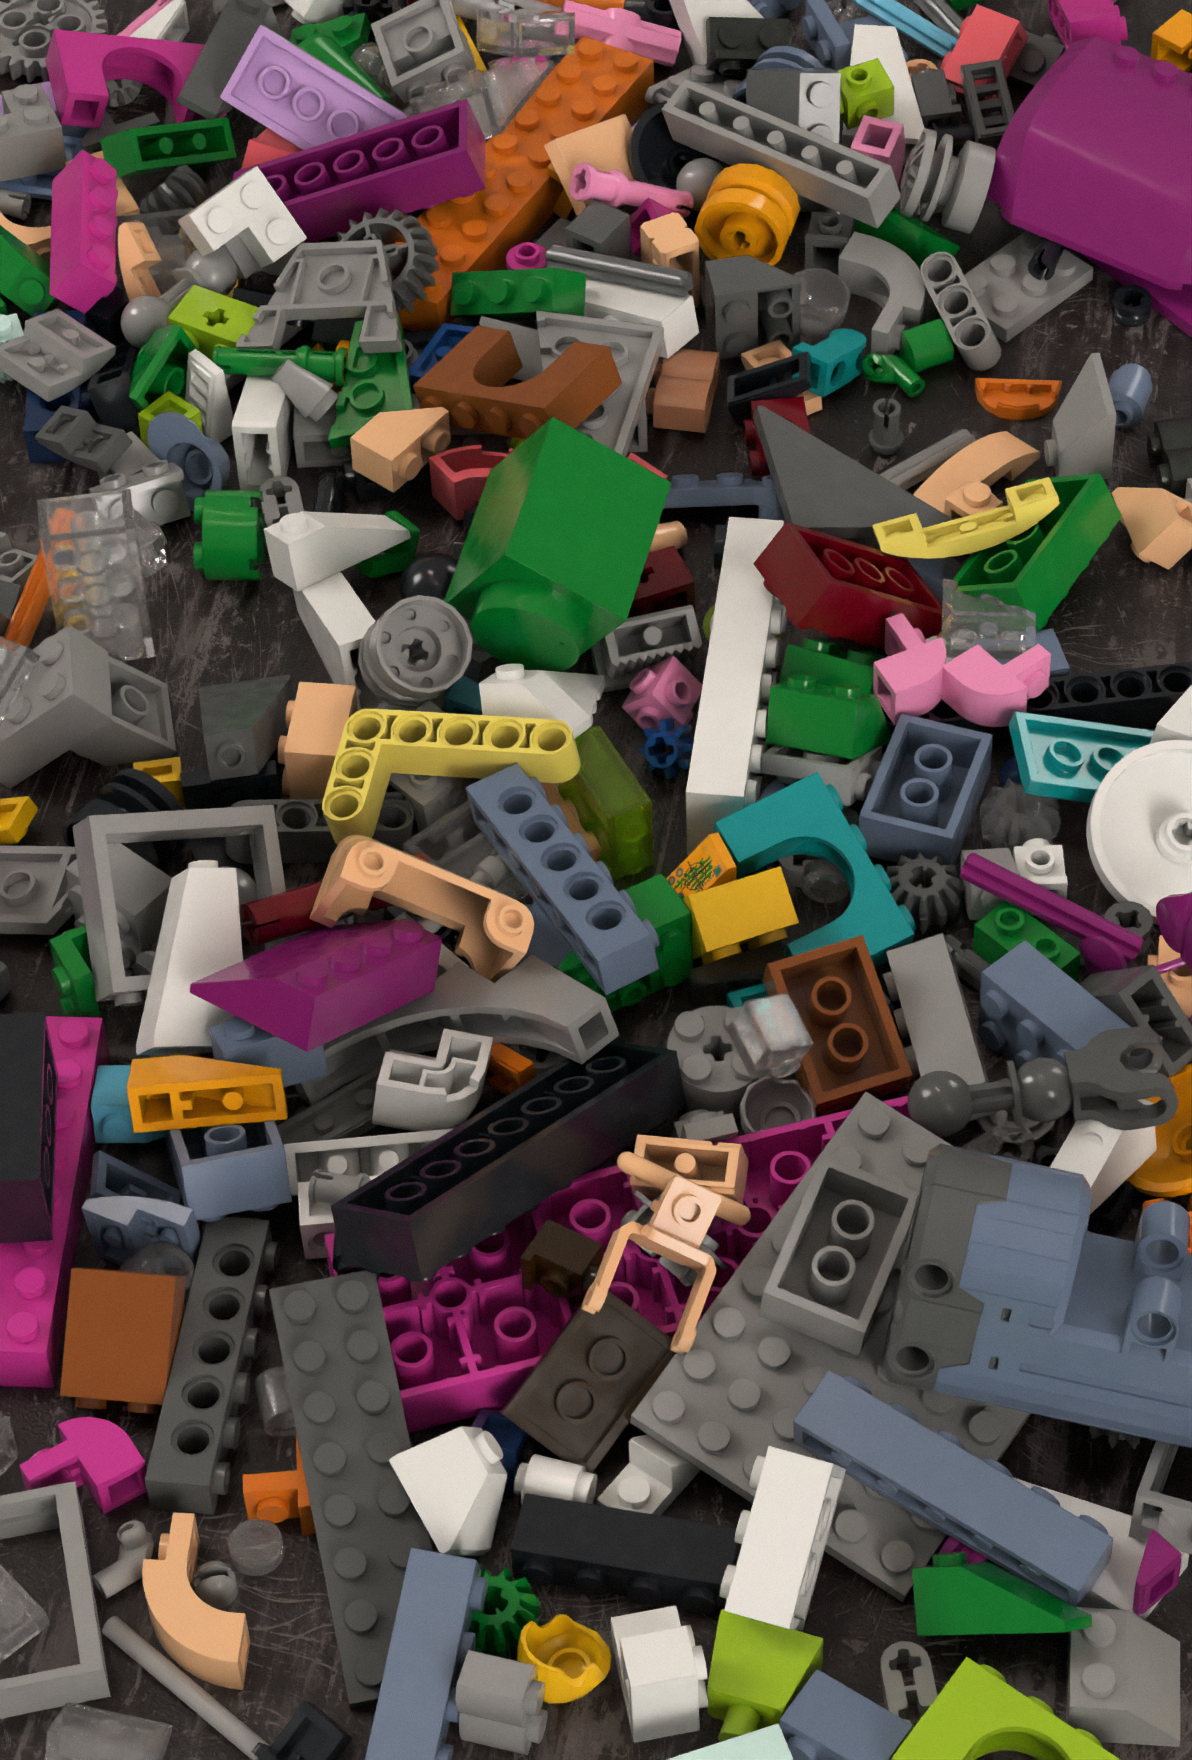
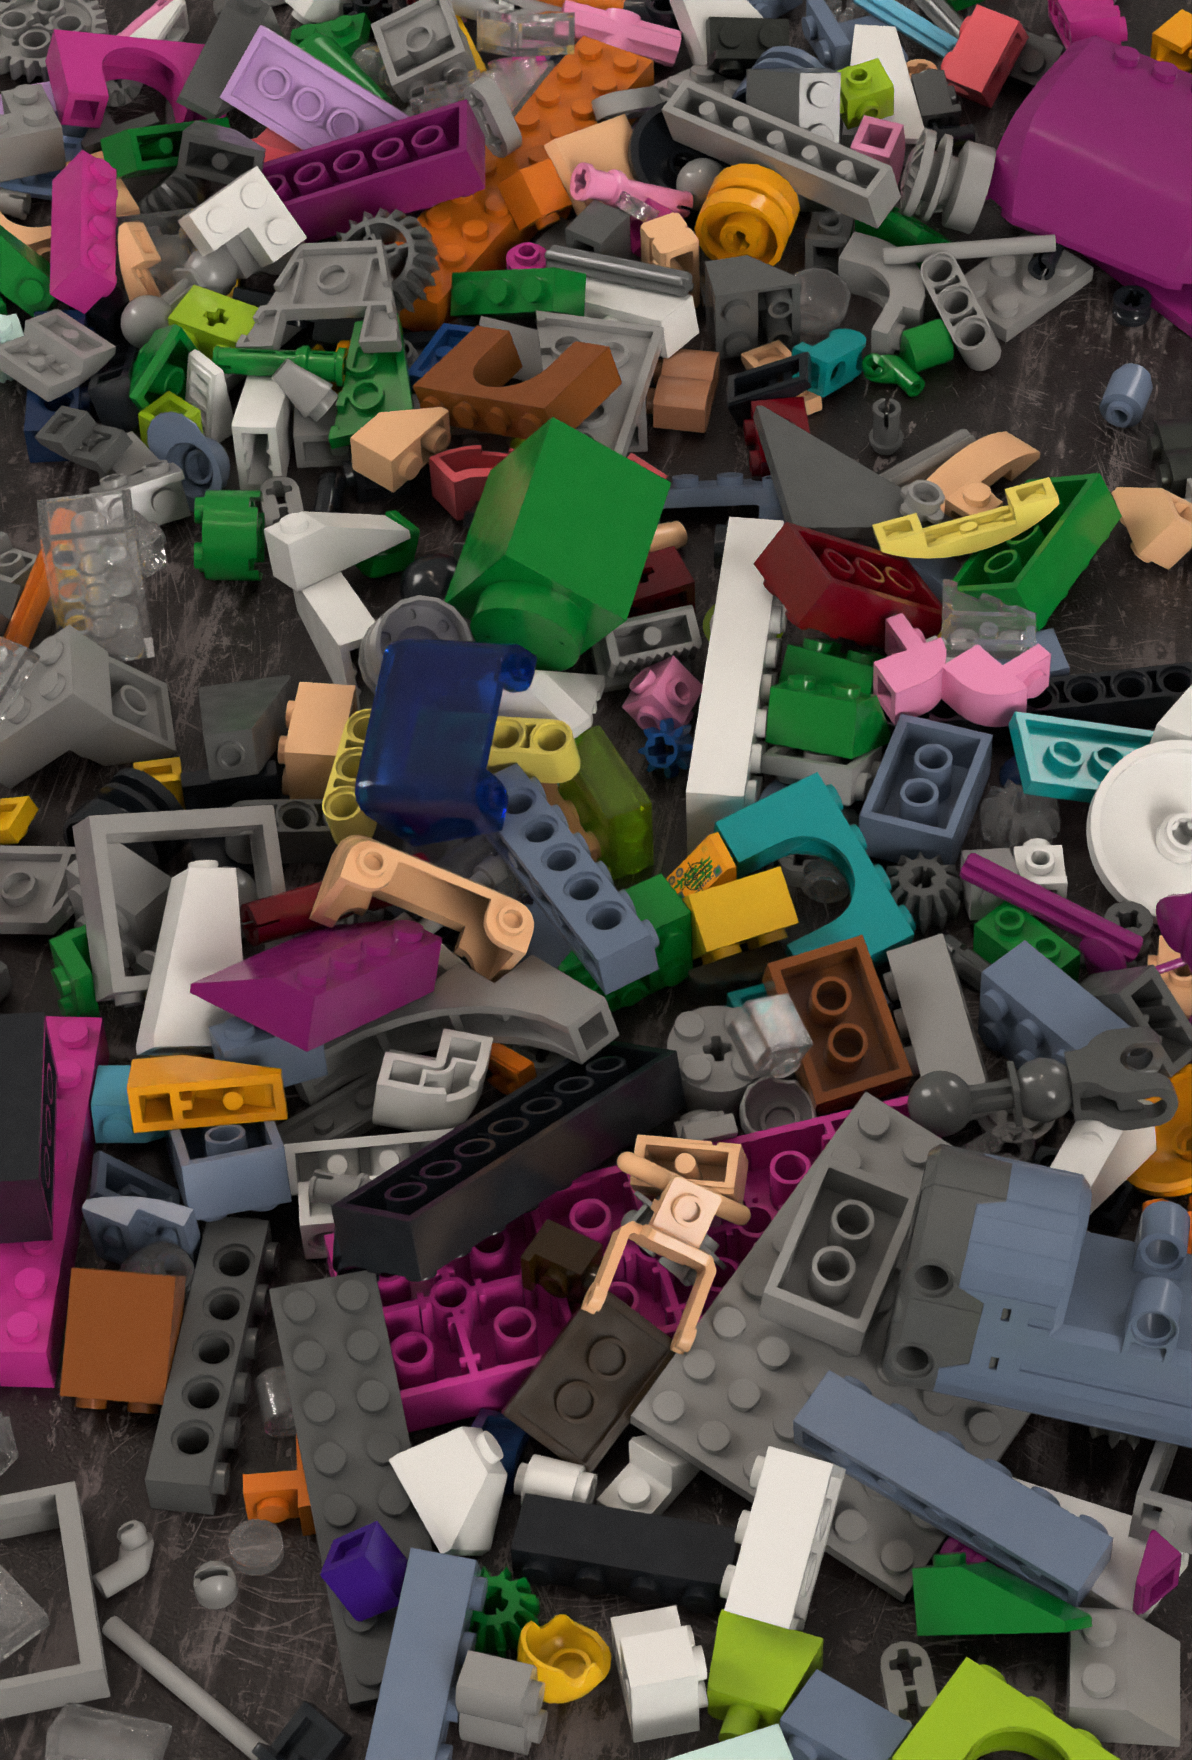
dark pink brick [19,1417,147,1515] -> none
light nougat arch [142,1512,250,1690] -> none
dark grey slope [960,59,1015,150] -> none
orange tile [974,378,1062,421] -> none
light grey slope [1044,353,1116,479] -> none
none -> dark grey slope [176,120,266,185]
none -> dark purple panel [320,1521,408,1621]
none -> clear blue windscreen [355,638,537,847]
none -> light grey beam [463,77,522,158]
none -> orange brick [497,158,572,231]
none -> light grey beam [591,86,662,123]
none -> clear tile [615,191,660,222]
none -> light grey bar [883,234,1056,265]
none -> light grey plate [899,480,945,523]

